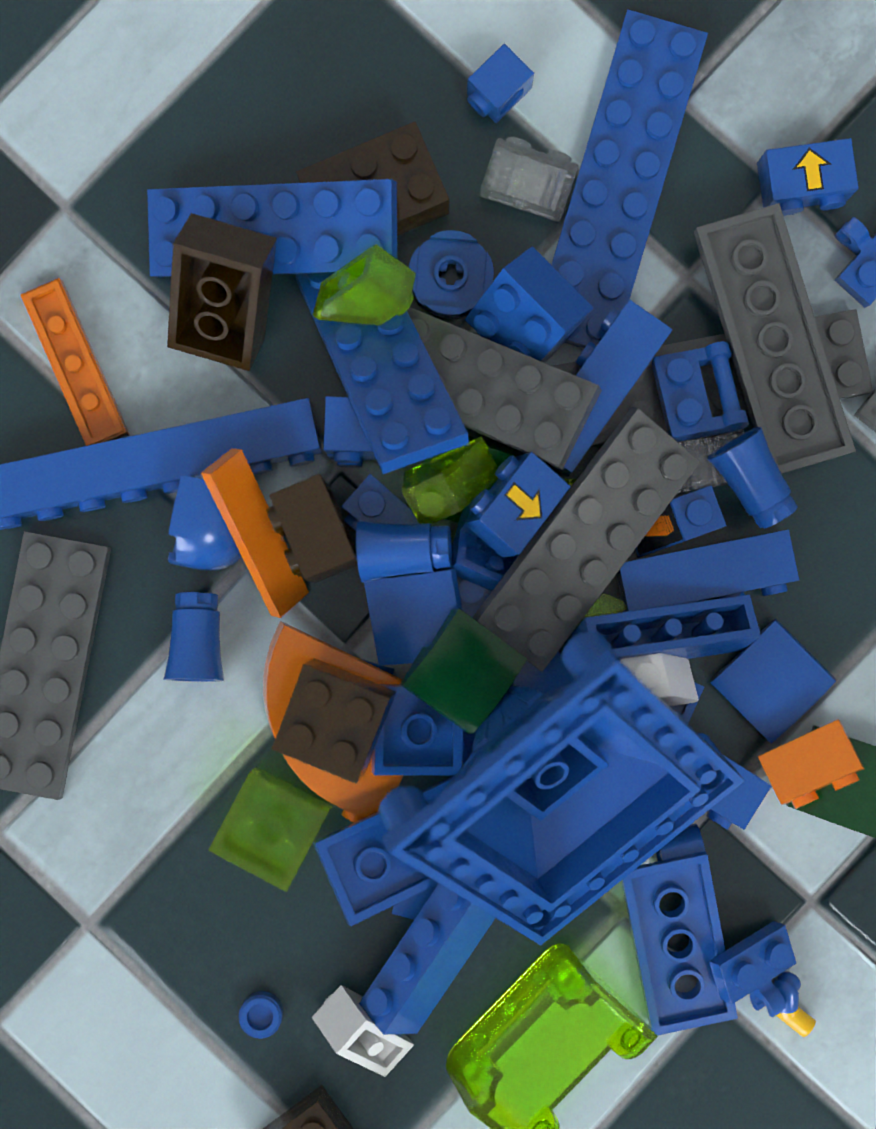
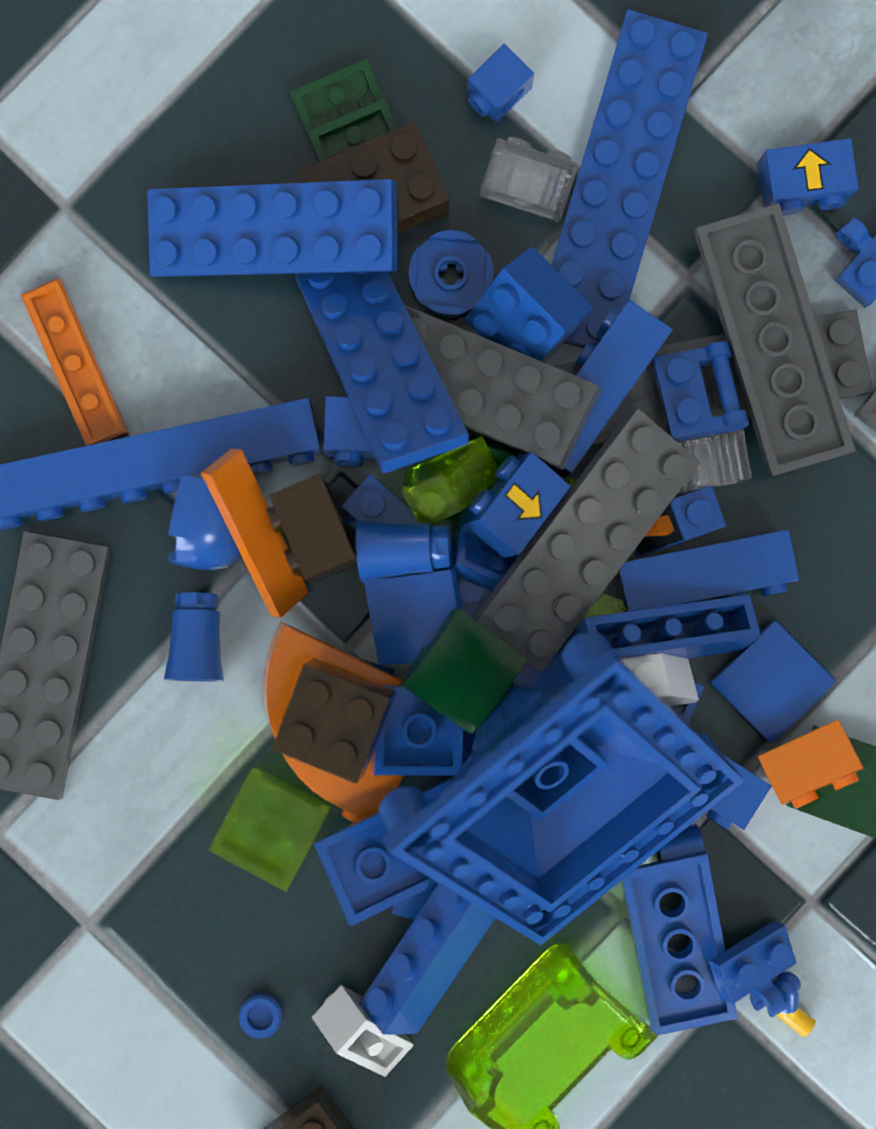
dark brown brick [167,213,277,371] -> none
clear neon green slope [313,244,416,325] -> none
blue plant [707,427,798,529] -> none
none -> dark green slope [289,59,397,162]

